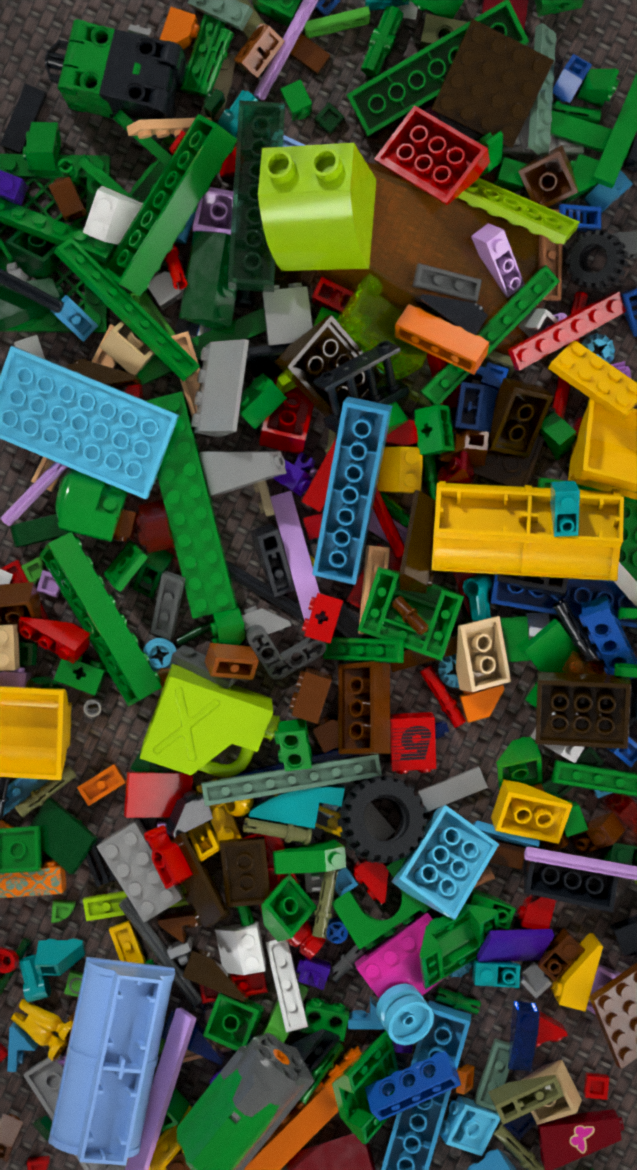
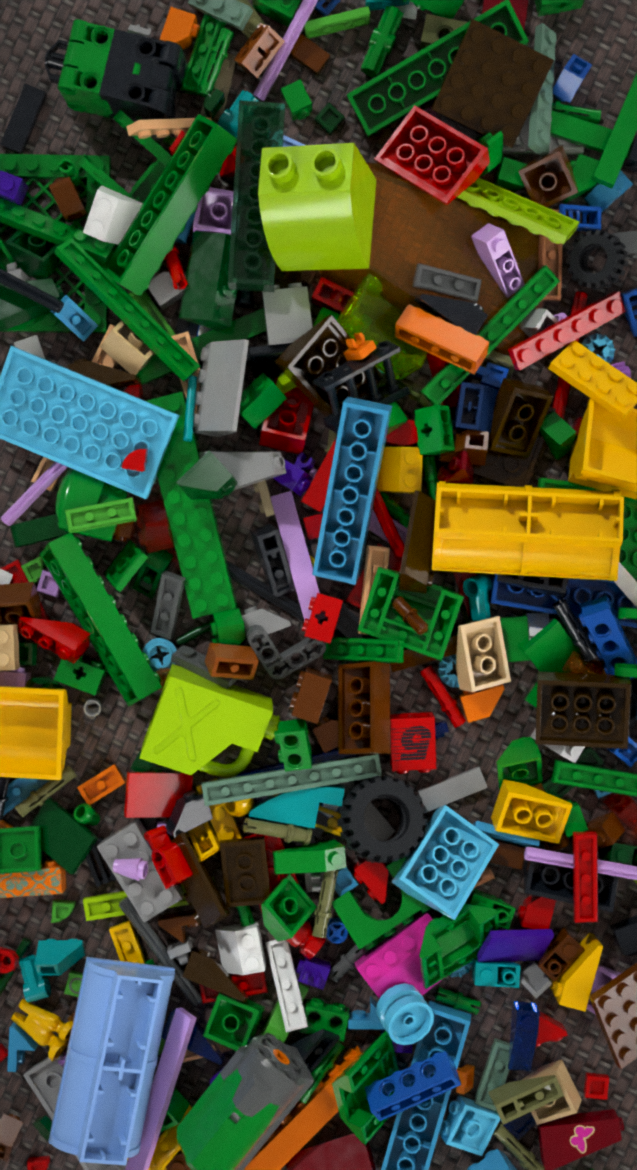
green brick [23,122,62,171] -> none
teal slope [550,481,580,537] -> none
green slope [577,68,620,108] -> none
none -> bright green tile [65,497,137,533]
none -> green piece [74,803,100,826]
none -> lavender cone [113,858,148,881]
none -> red tile [121,449,148,472]
none -> dark green slope [176,450,238,500]
none -> teal bar [183,375,197,442]
none -> orange tile [344,332,376,361]
none -> red tile [573,831,598,923]

